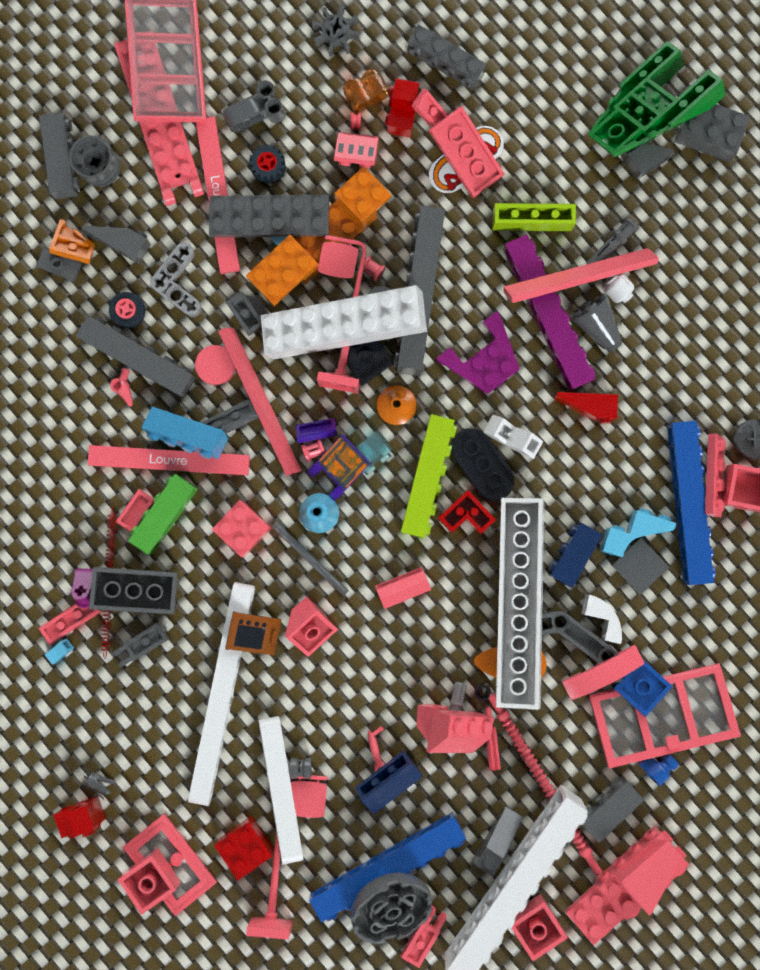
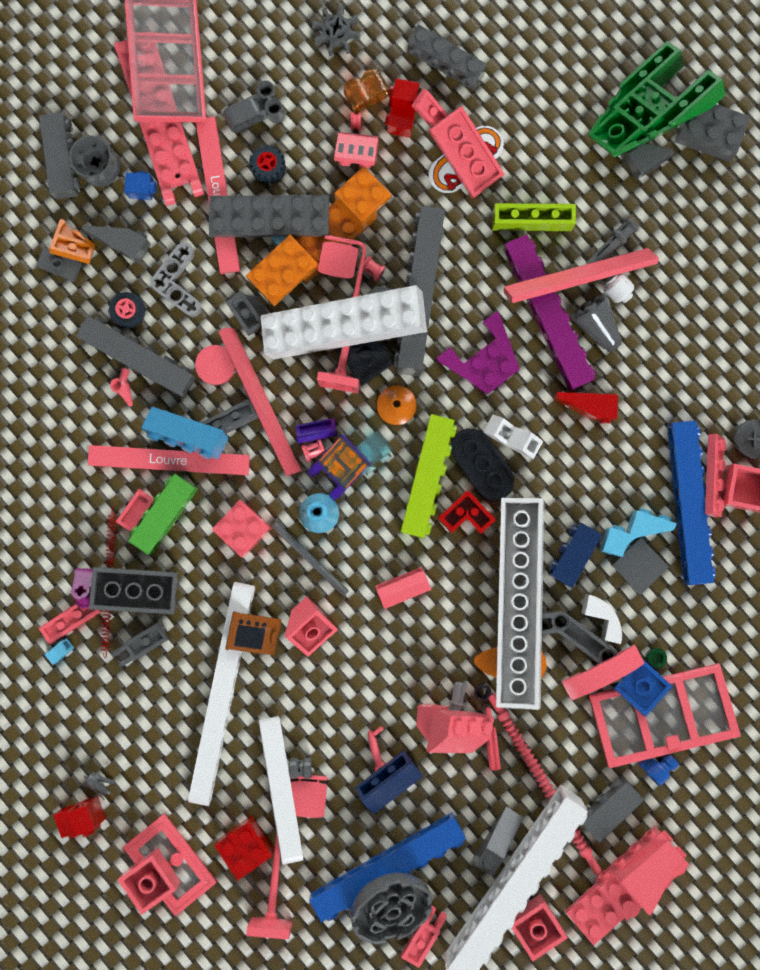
none -> blue brick [124,171,157,200]
none -> dark green tile [645,647,667,669]

